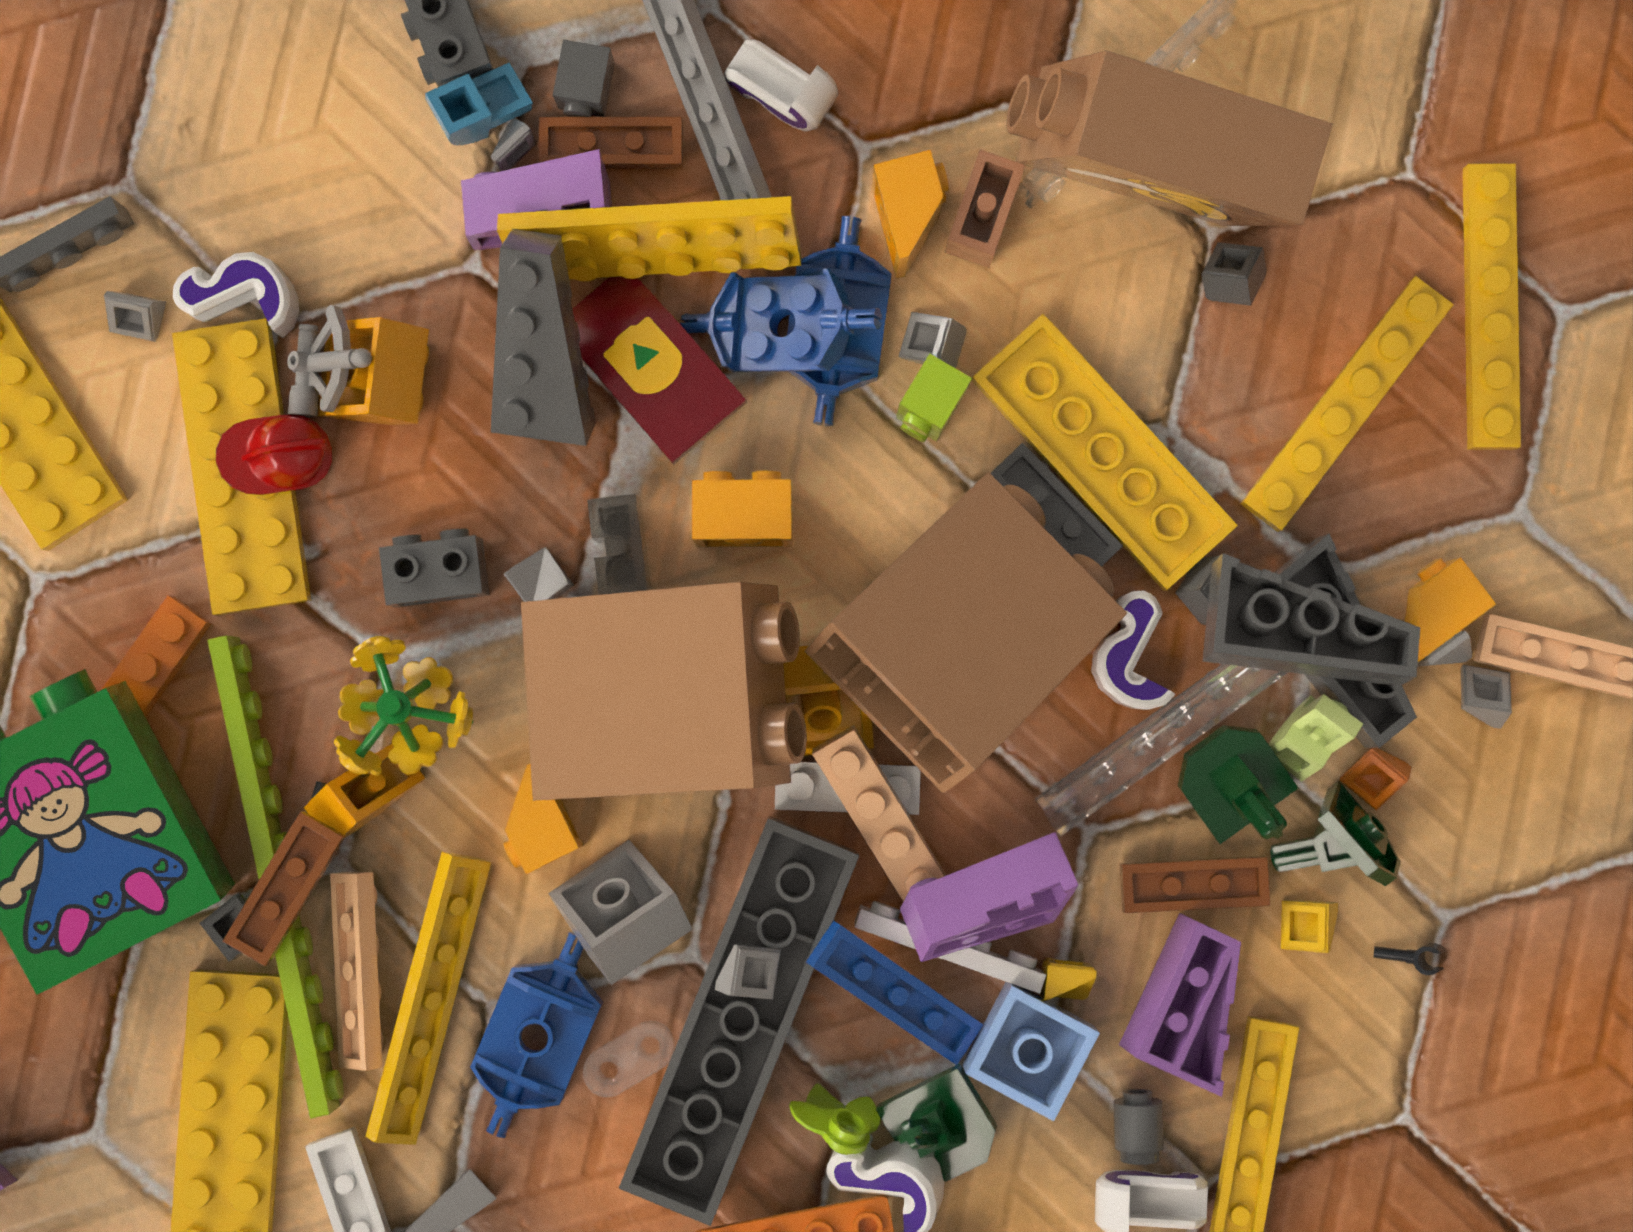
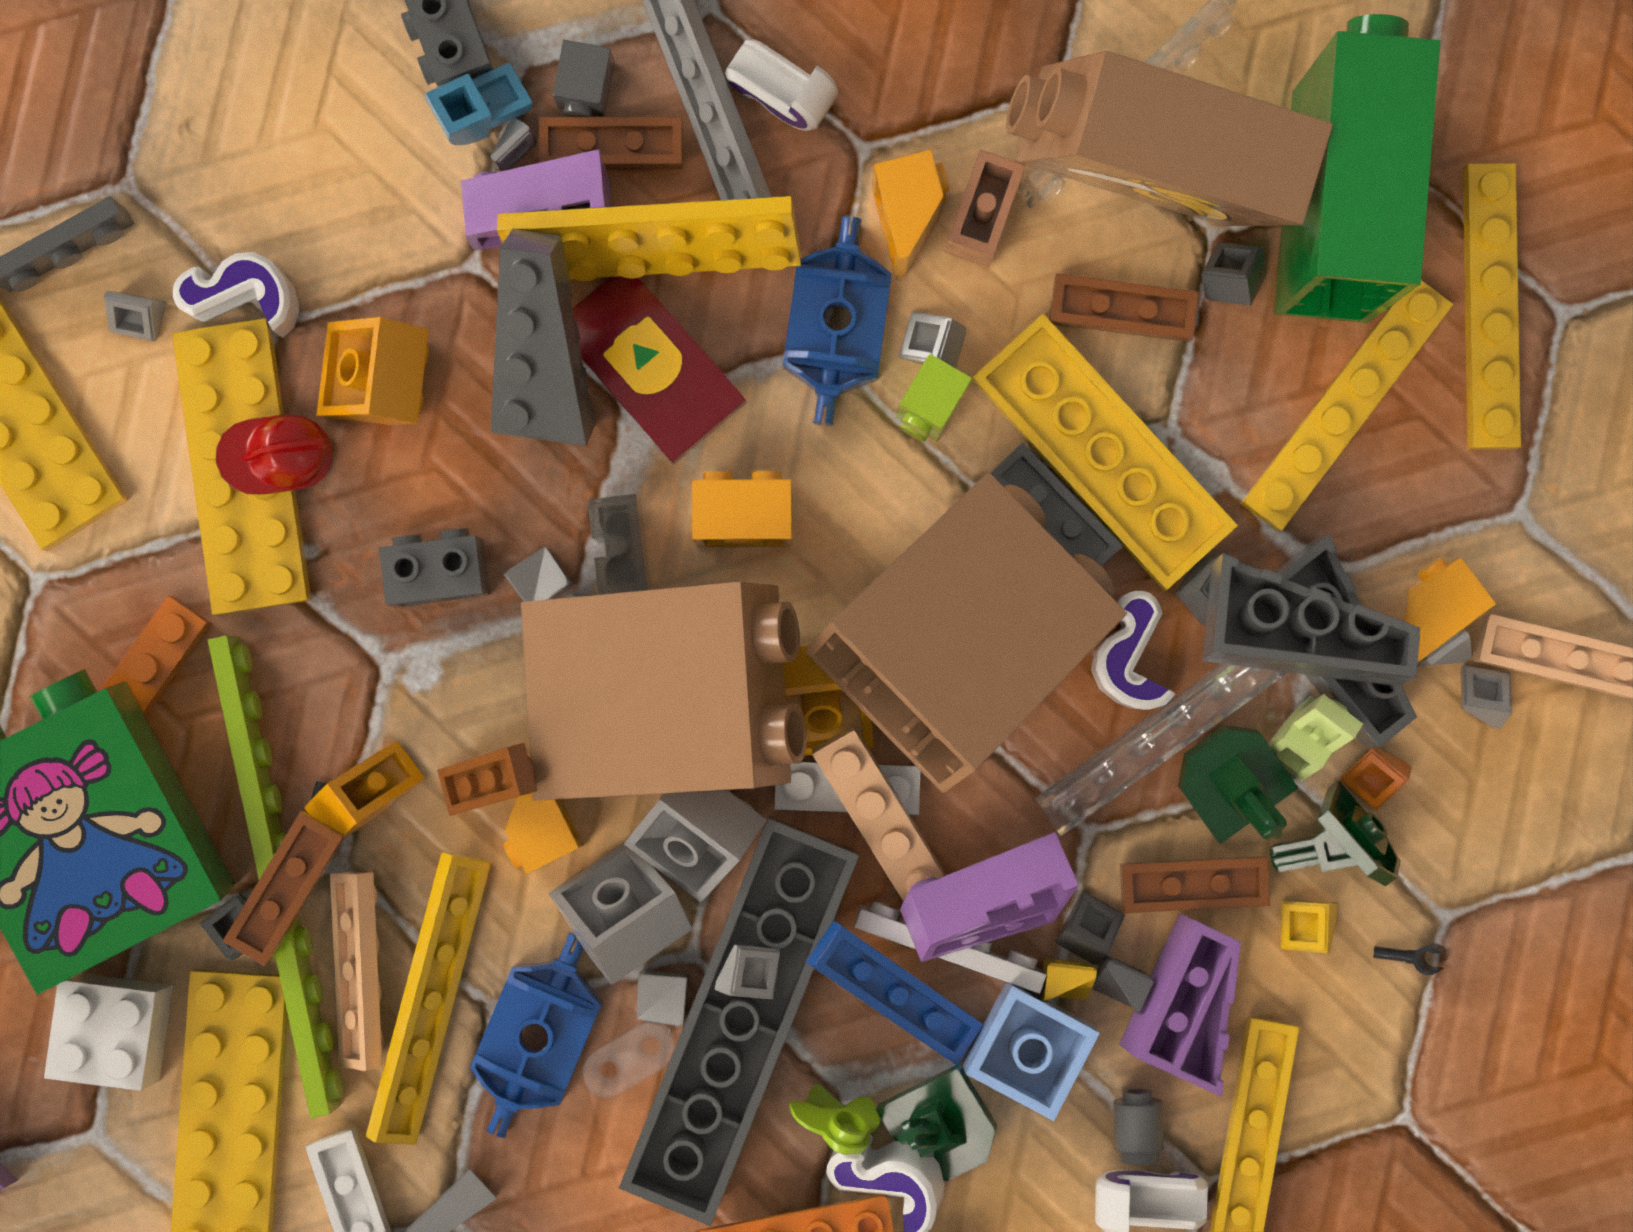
light grey piece [287,305,372,418] -> none
yellow plant [334,636,473,776] -> none
blue plate [680,269,882,372] -> none
none -> white brick [44,973,173,1091]
none -> dark orange plate [437,743,537,816]
none -> light grey slope [624,790,767,903]
none -> light grey slope [637,970,689,1026]
none -> dark orange plate [1049,273,1199,342]
none -> dark grey slope [1056,891,1125,965]
none -> dark grey slope [1092,955,1154,1013]
none -> green brick [1274,14,1440,323]

